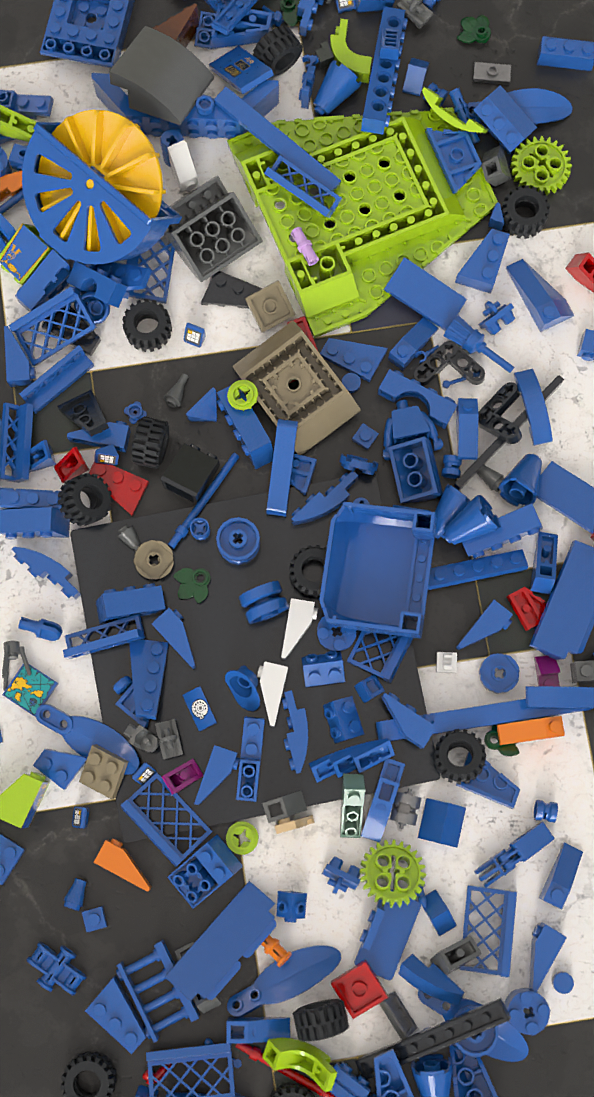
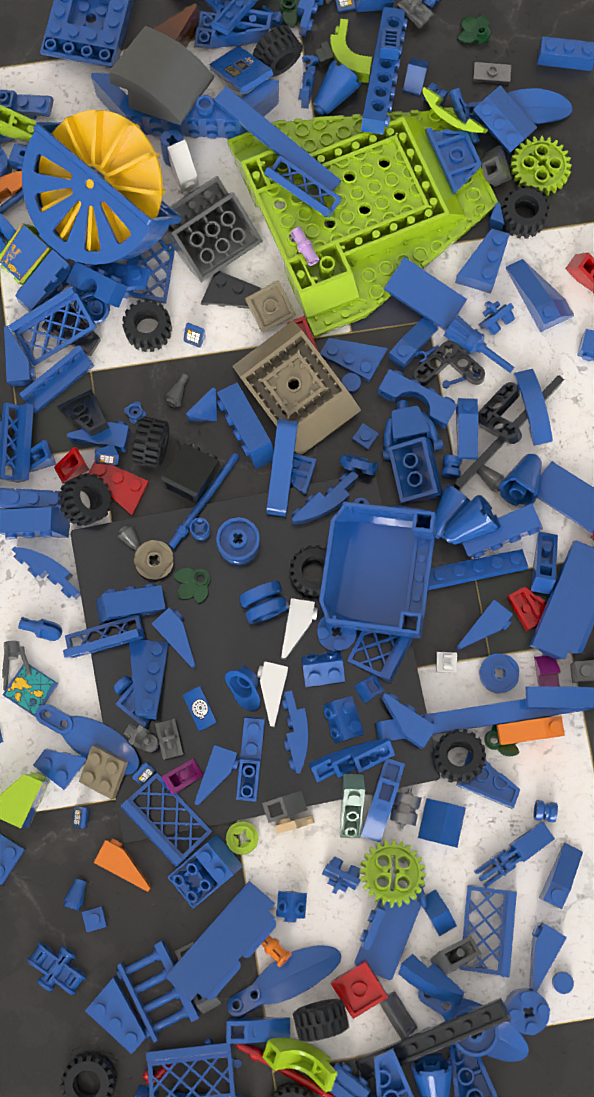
lime gear [227,380,259,411] -> none

